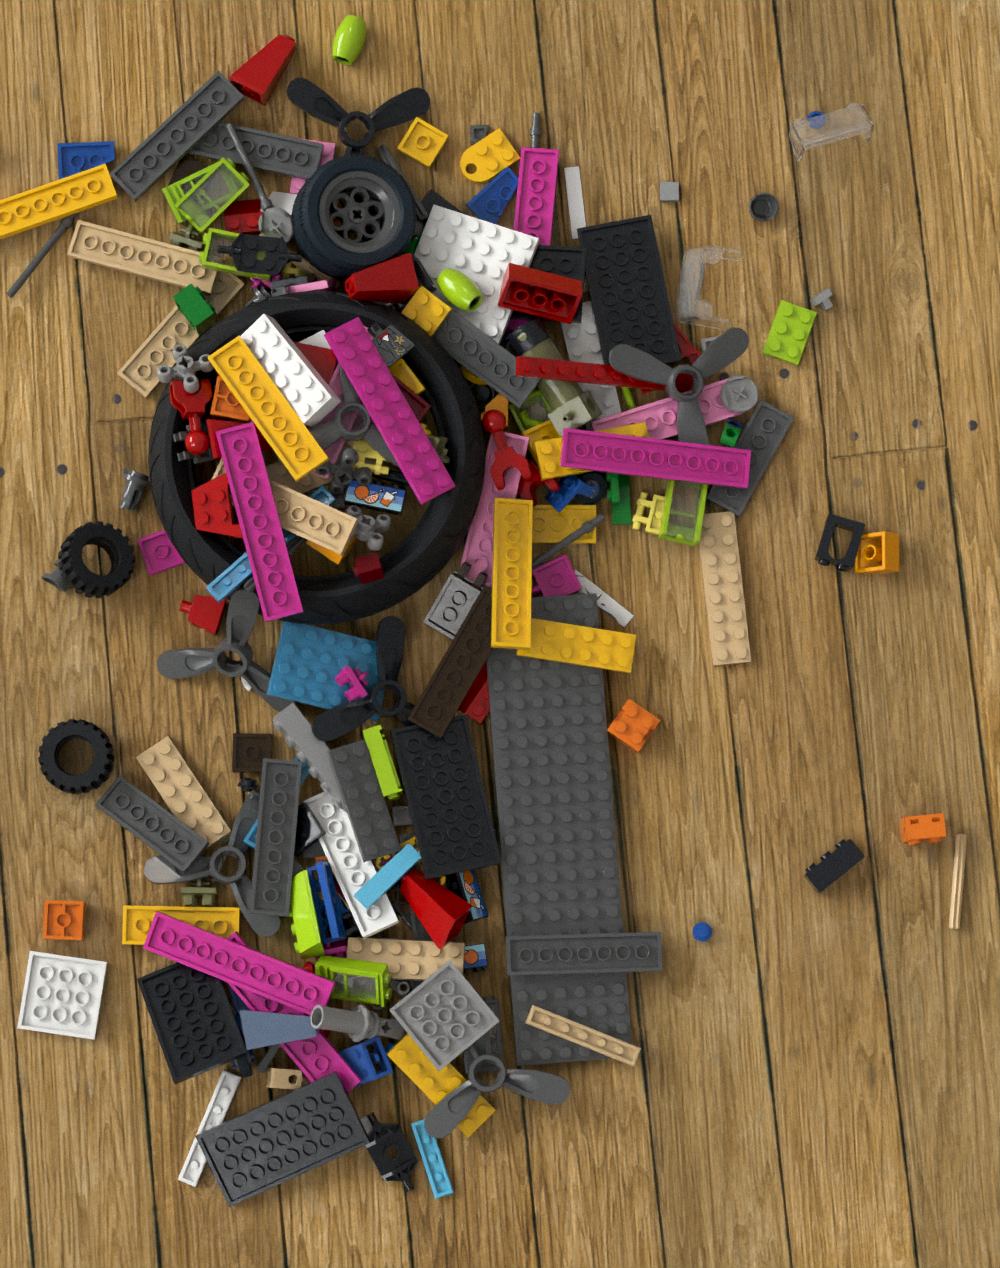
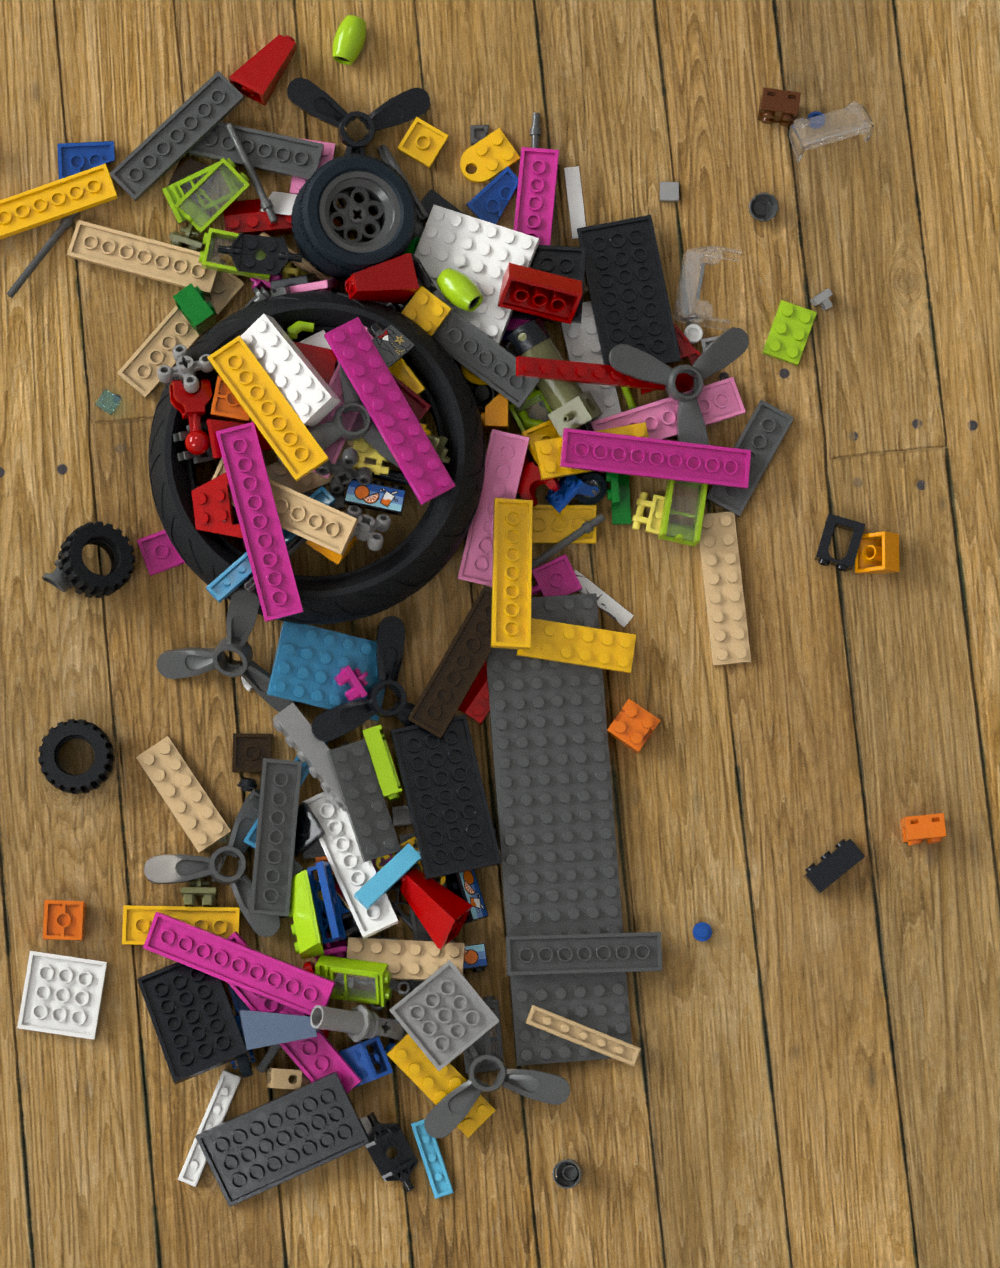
dark grey plate [95,775,209,874] -> none
dark grey piece [118,468,151,512] -> none
red torso [179,595,227,636] -> none
light grey tile [258,207,295,242] -> none
dark red brick [353,552,384,584] -> none
tile [423,561,488,640] -> none
red piece [482,409,532,490] -> none
green leg [719,418,744,448] -> none
light grey tile [720,375,759,414] -> none
tan axle [949,834,967,930] -> none
none -> clear light blue tile [95,389,121,415]
none -> lime arm [287,321,315,340]
none -> dark grey helmet [552,1159,583,1189]
none -> white tile [684,324,703,344]
none -> reddish brown piece [758,87,801,127]

